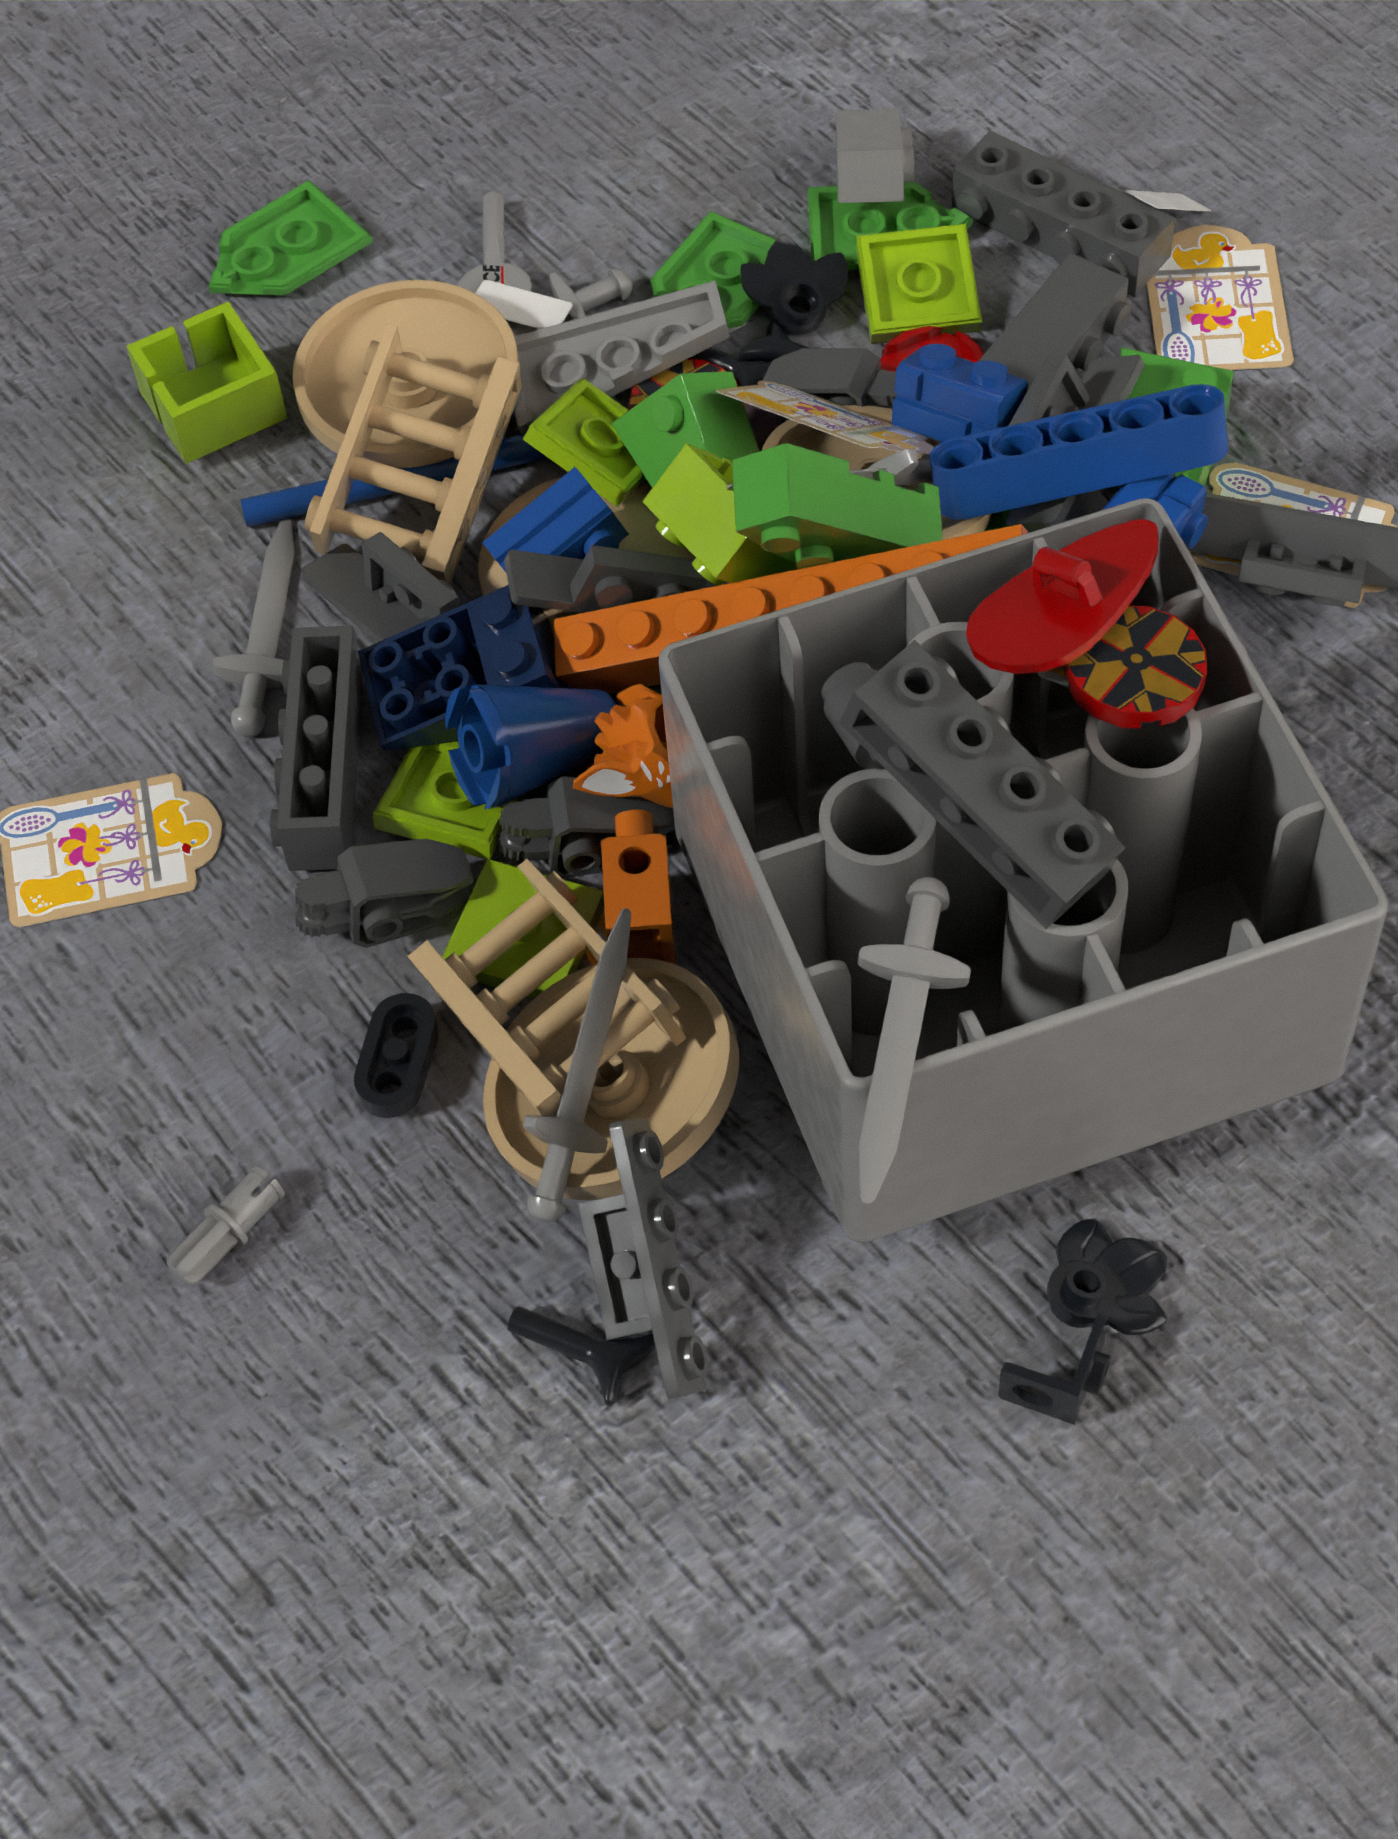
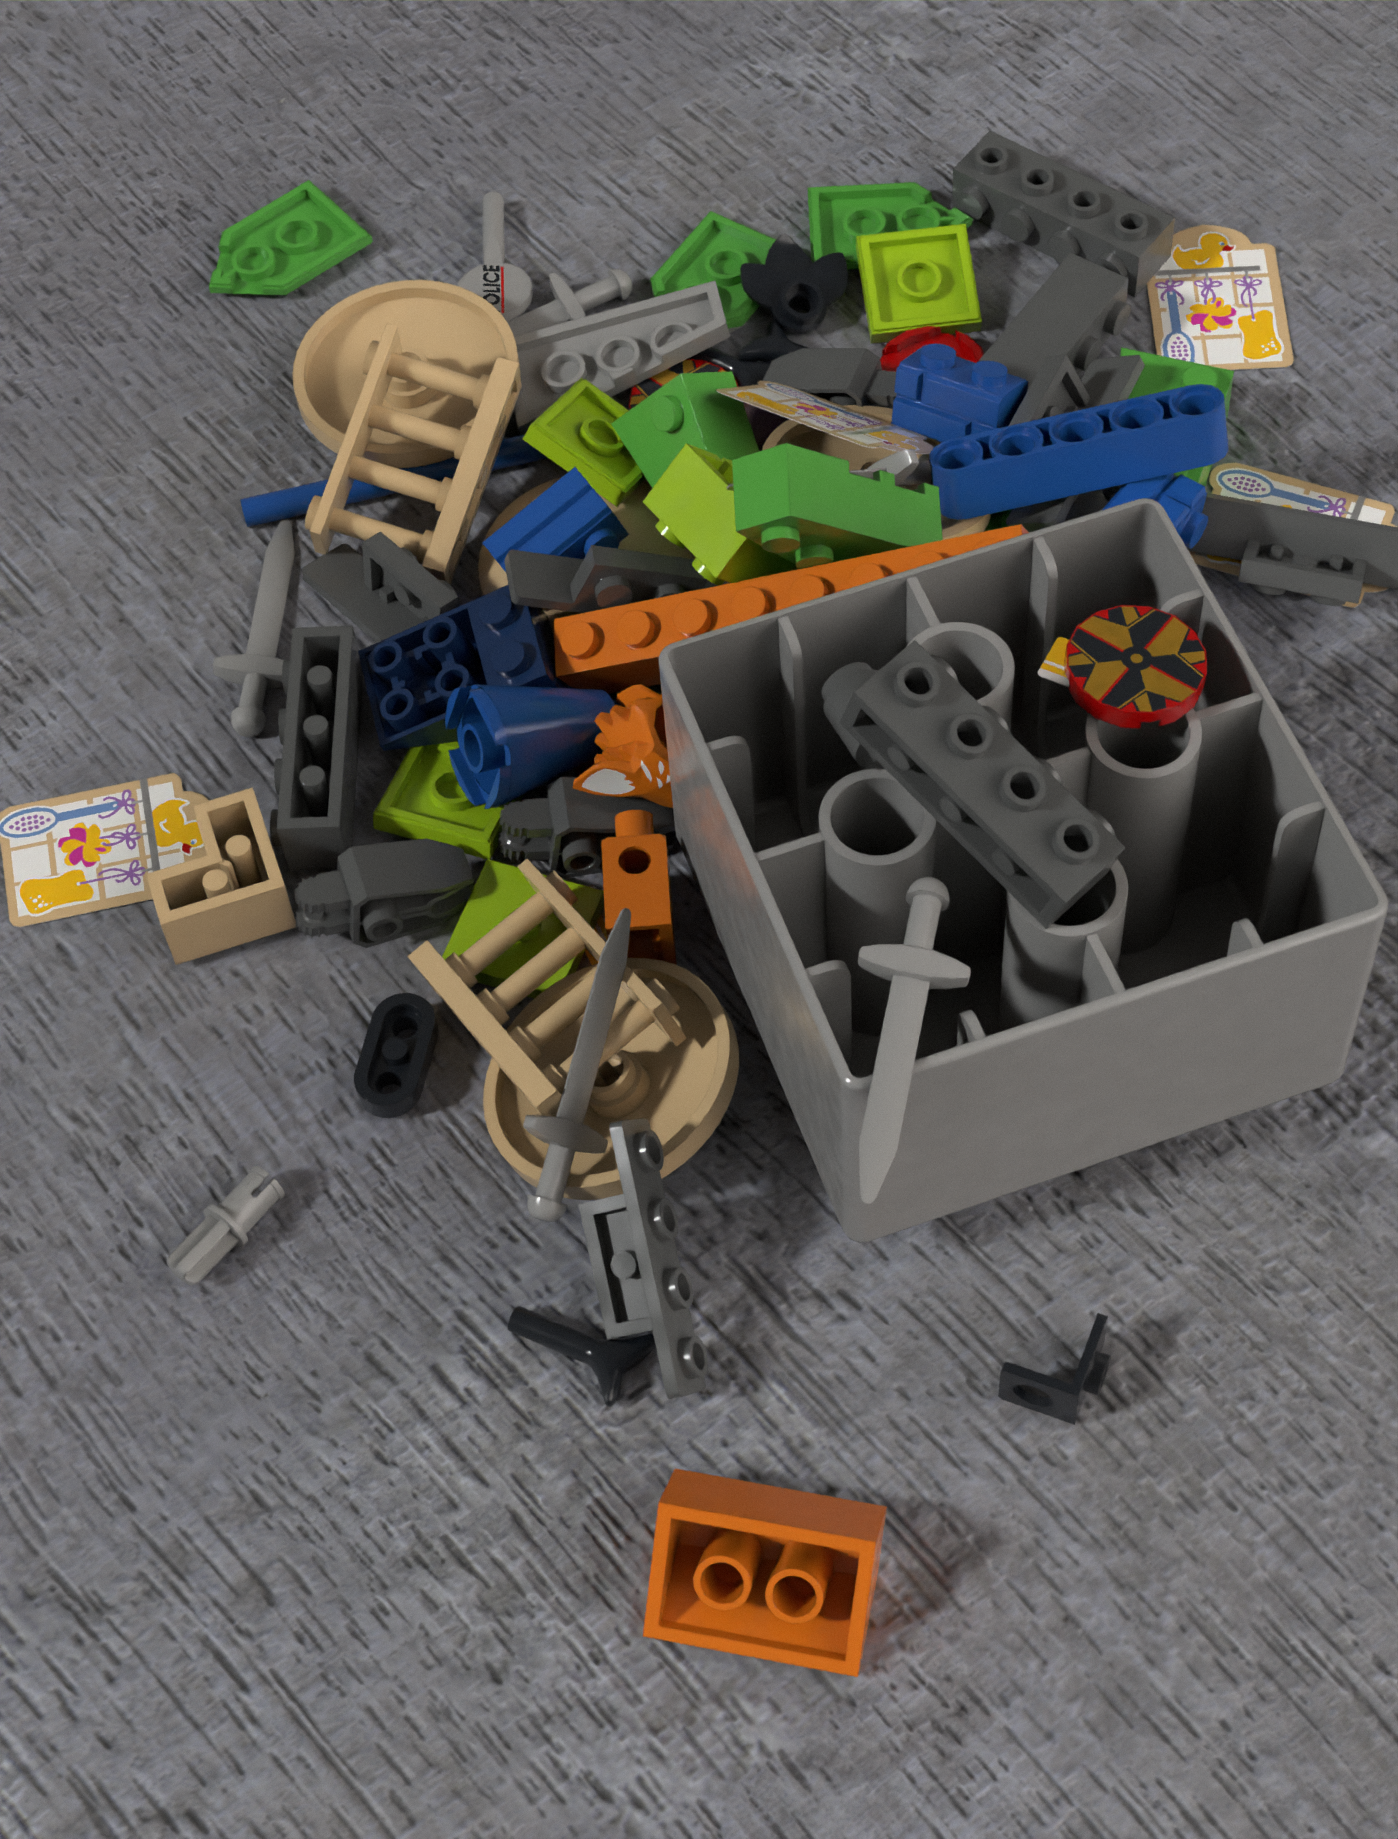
lime piece [126,301,287,464] -> none
white sticker [475,280,573,329] -> none
light grey brick [836,108,914,203] -> none
red shield [966,519,1159,674] -> none
black plate [1047,1219,1167,1335] -> none
white sticker [1125,190,1212,212] -> none
none -> tan brick [146,787,296,965]
none -> orange slope [643,1468,887,1677]

